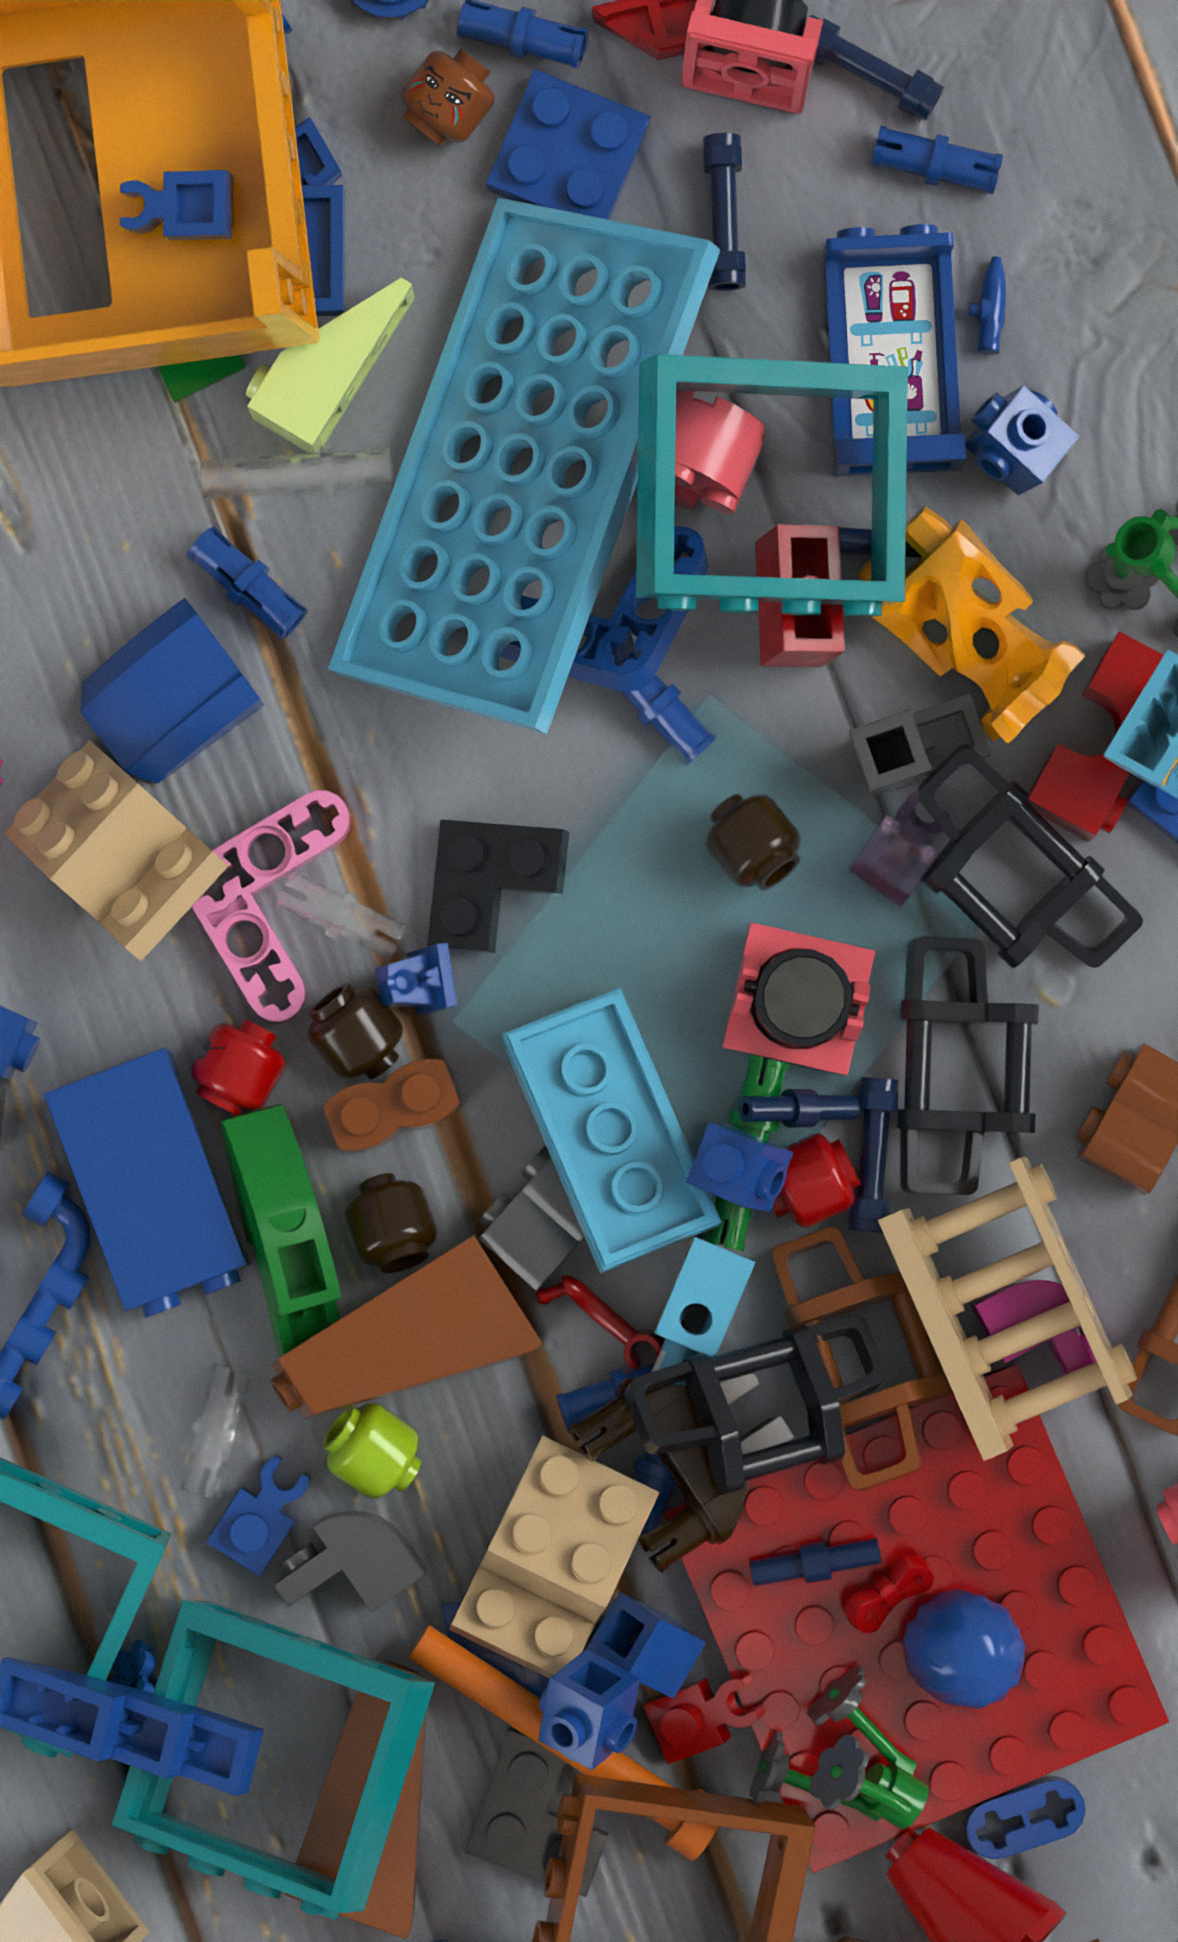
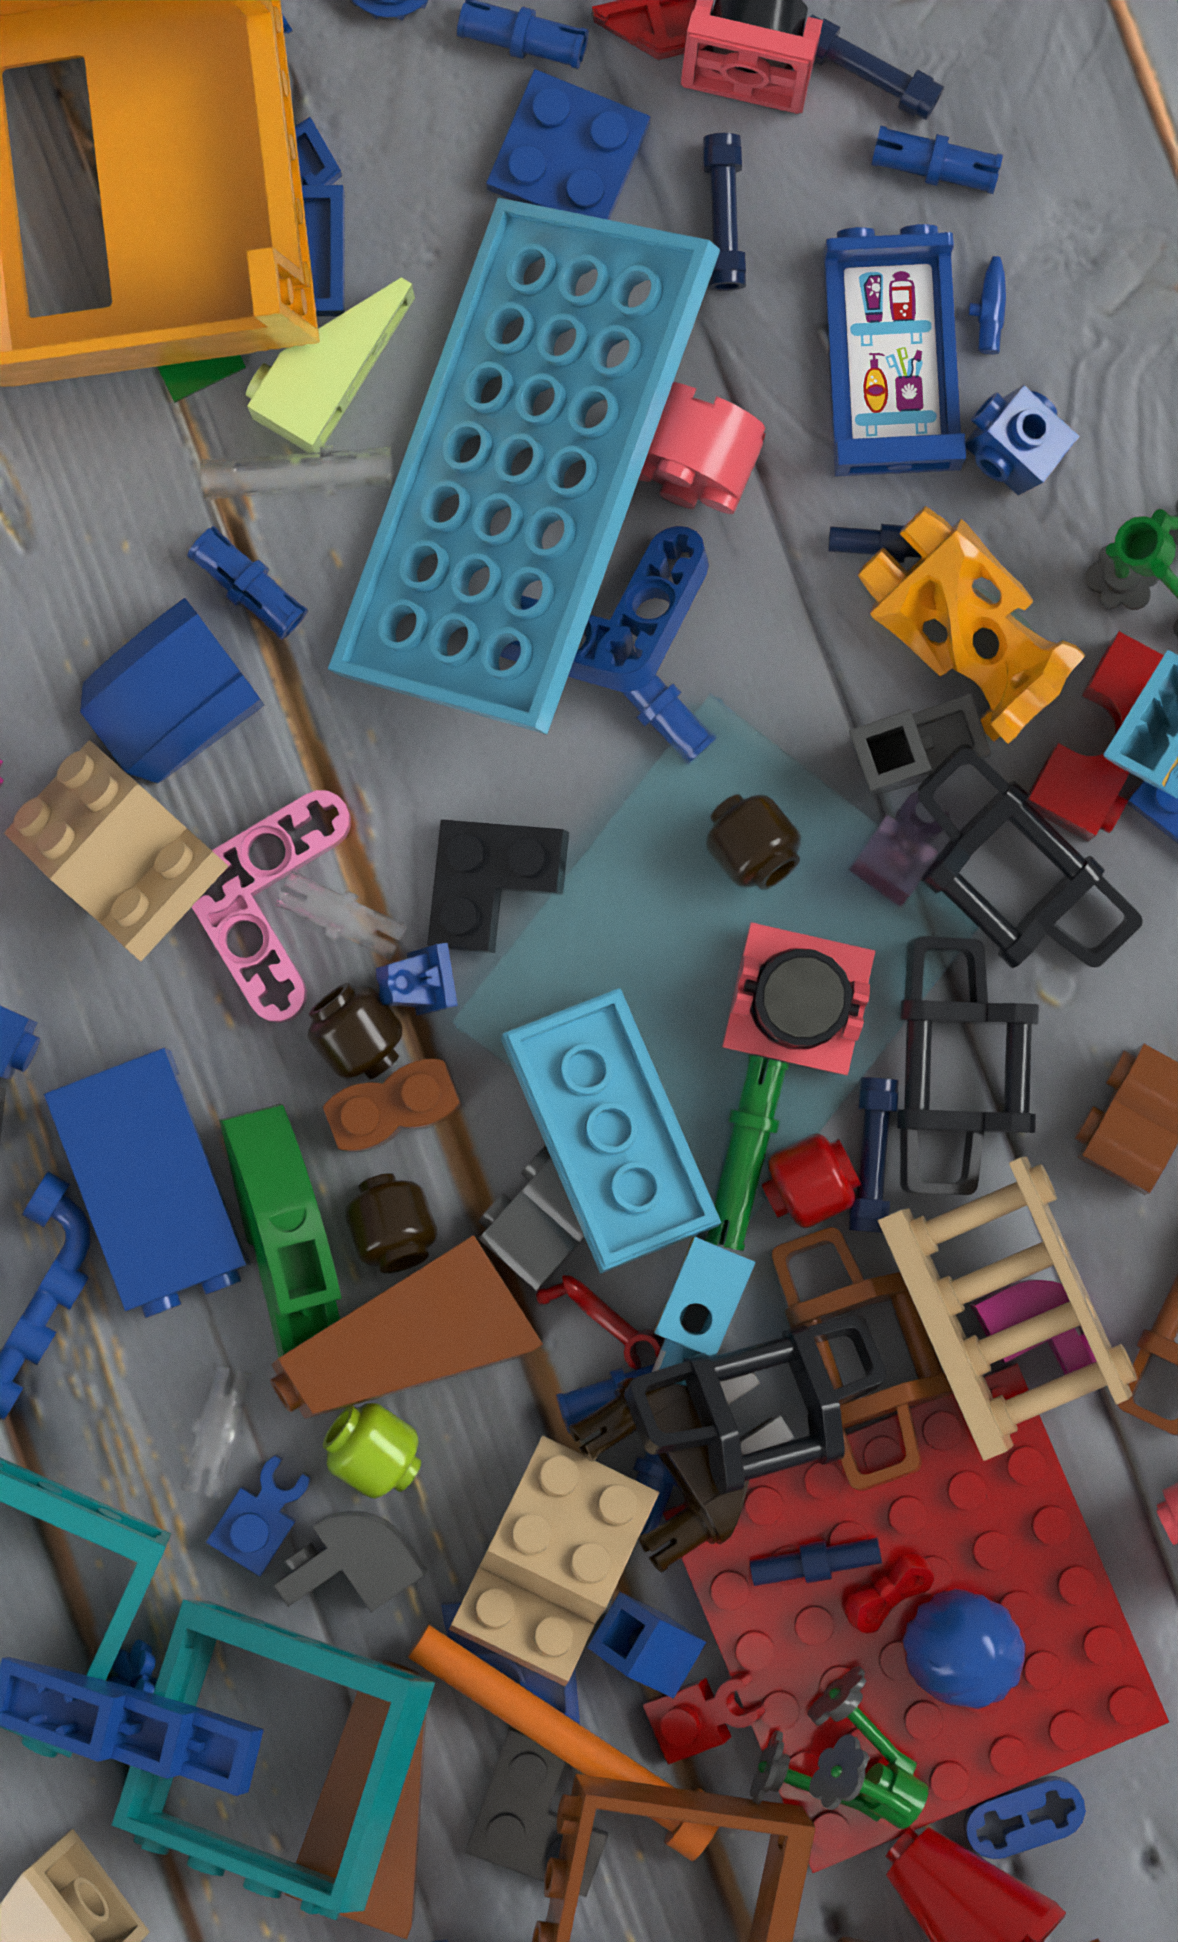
blue plate [120,170,233,241] -> none
red head [191,1018,286,1115] -> none
dark orange head [401,49,495,147] -> none
blue brick [538,1649,640,1770] -> none
teal window [636,354,908,617] -> none
blue brick [685,1122,794,1212] -> none
dark blue bar [739,1089,860,1128] -> none
red brick [755,524,845,667] -> none

